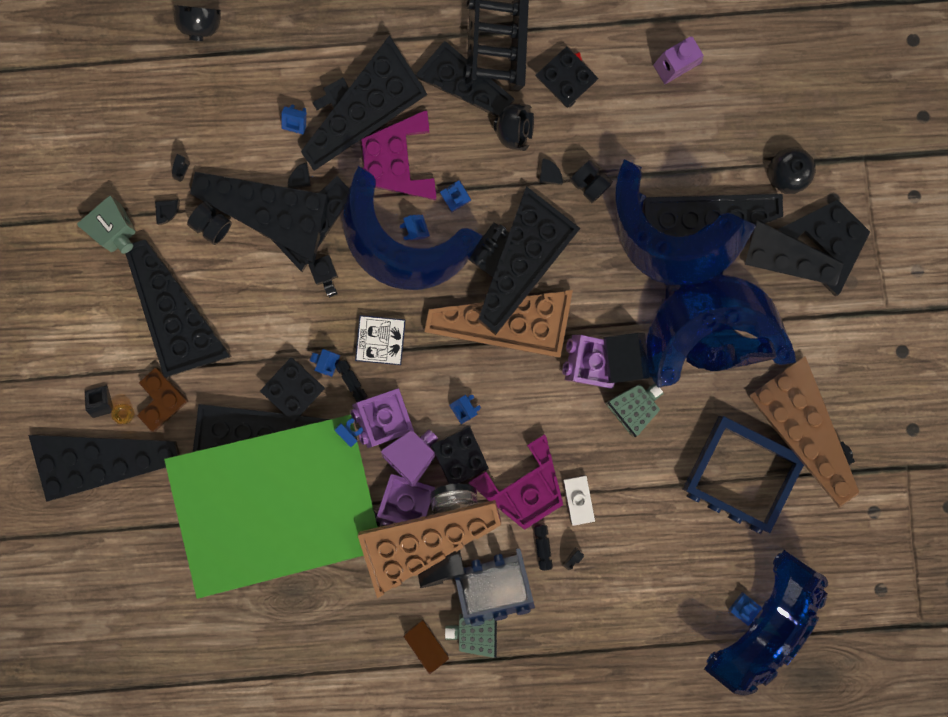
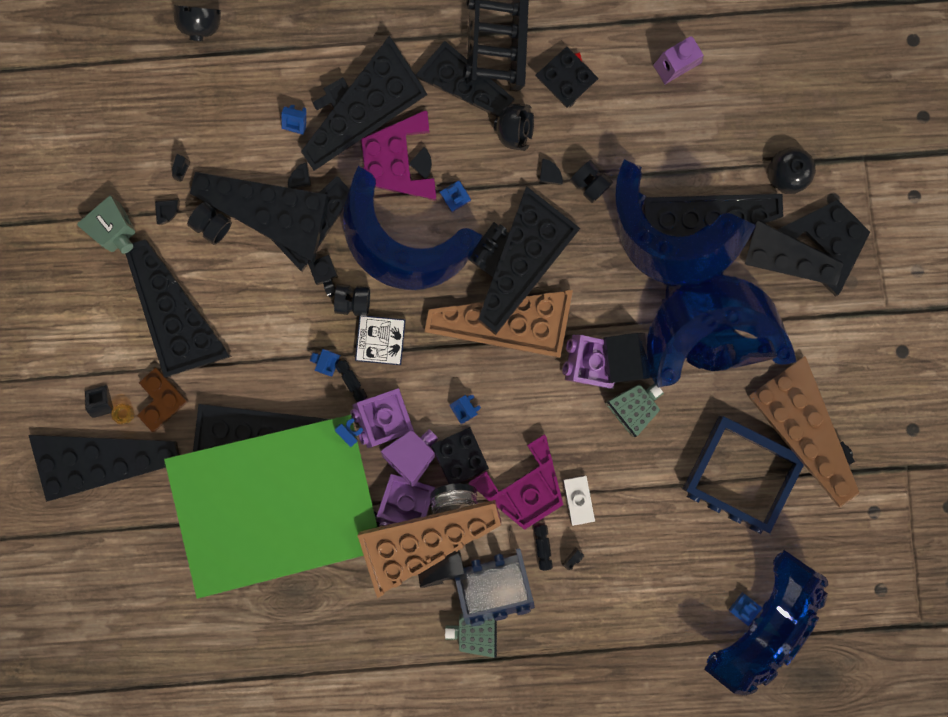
black hinge [260,357,325,422] -> none
blue tile [400,215,430,240] -> none
reddish brown slope [403,620,449,674] -> none
none -> black wheel [334,284,370,317]
none -> black tile [409,147,432,179]

